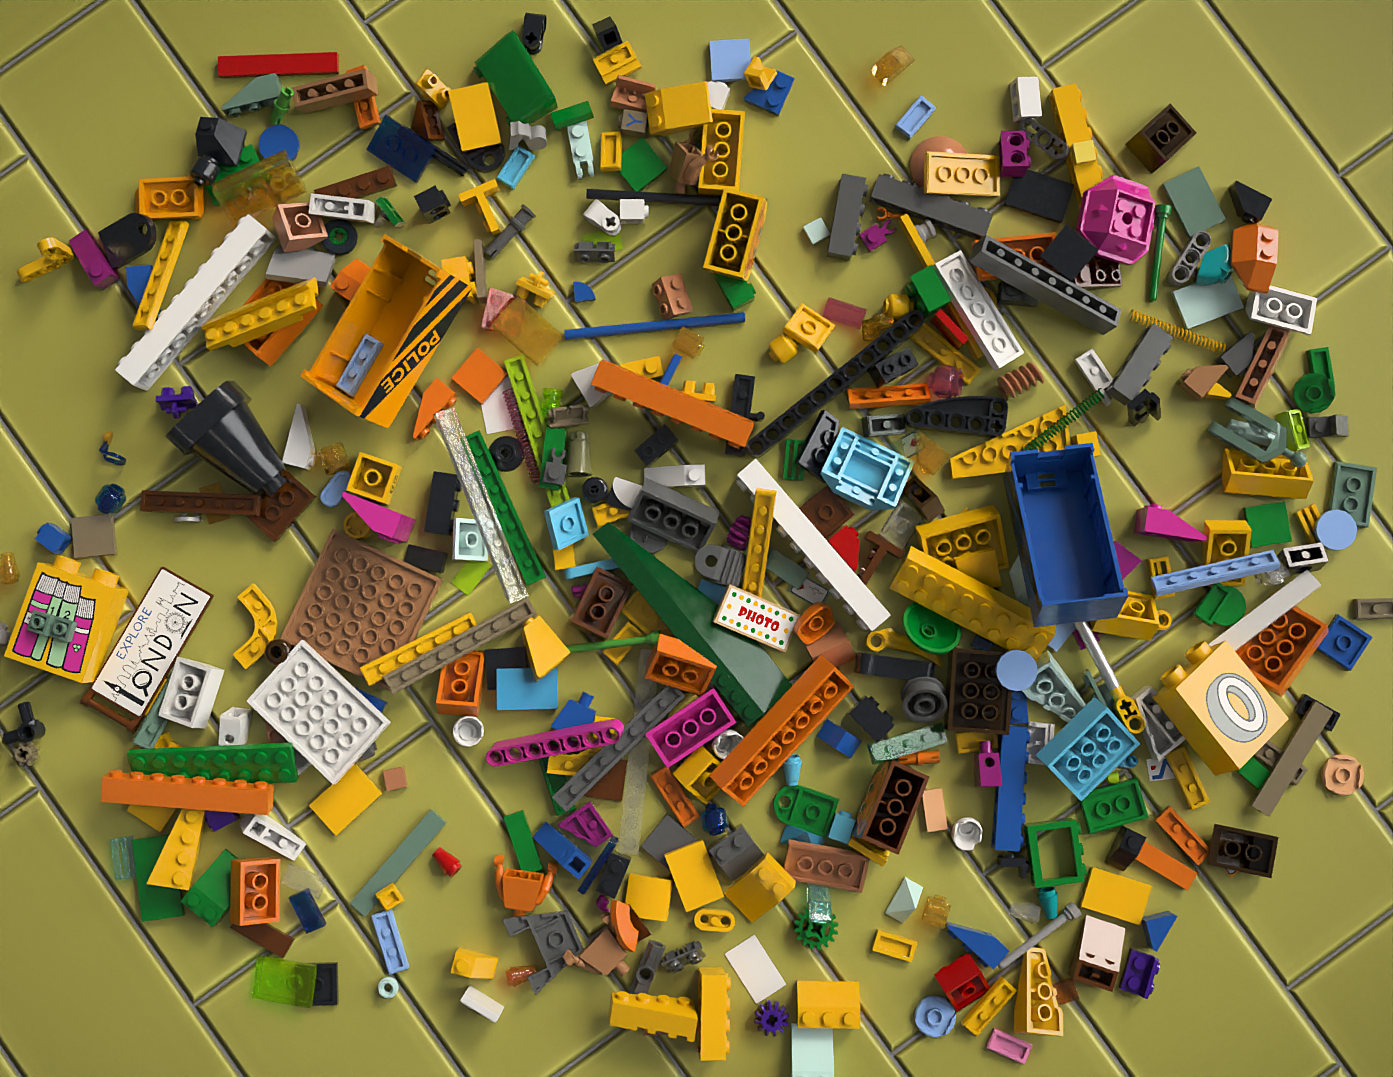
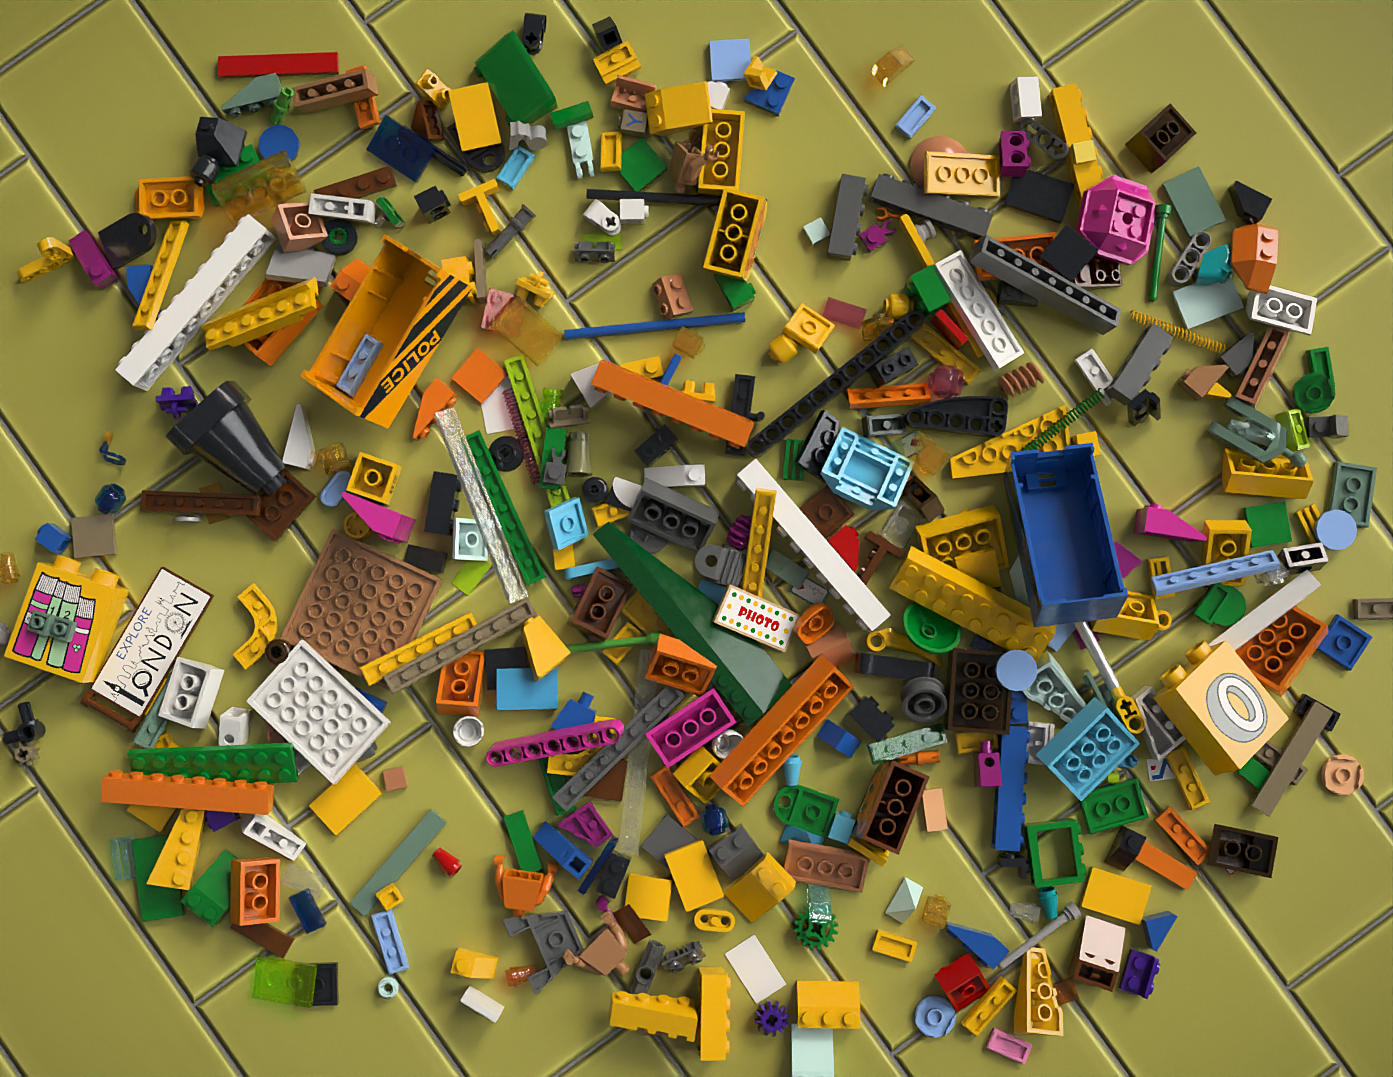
blue tile [573,282,596,303] -> none
orange tile [610,900,639,952] -> none
white hair [951,817,983,851] -> none

